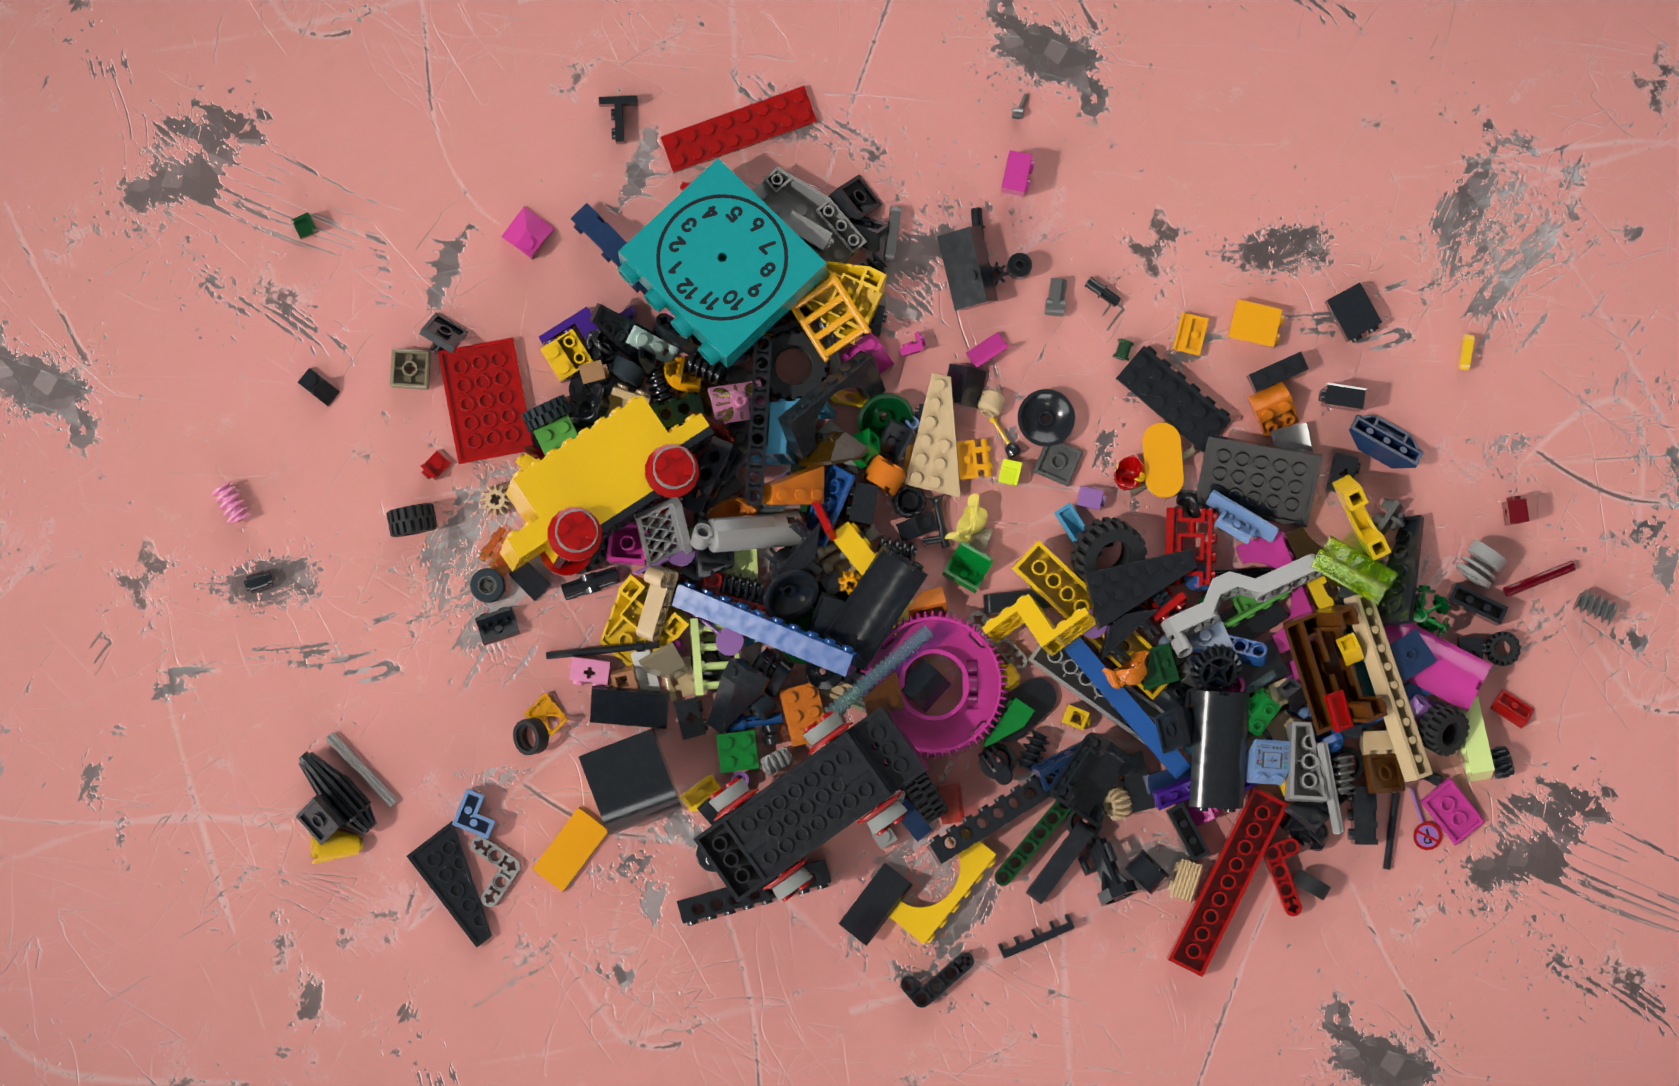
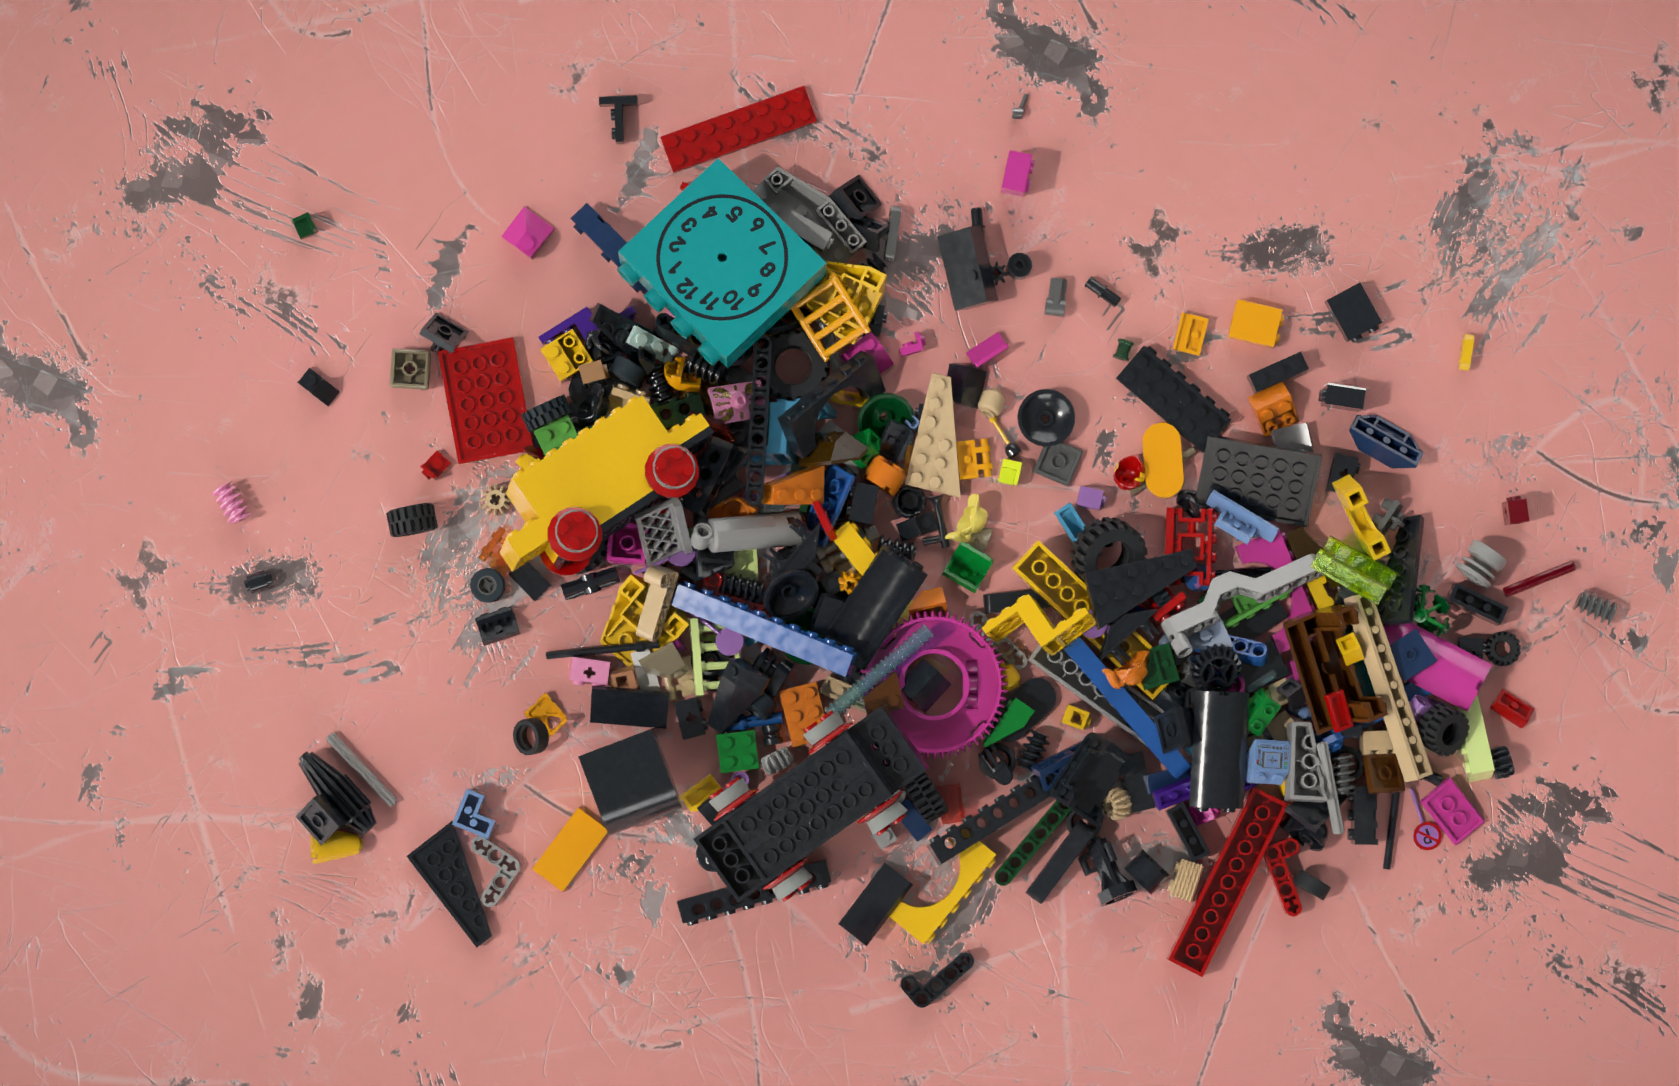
black dish [805,661,842,690] -> none
black hinge [997,914,1075,959] -> none

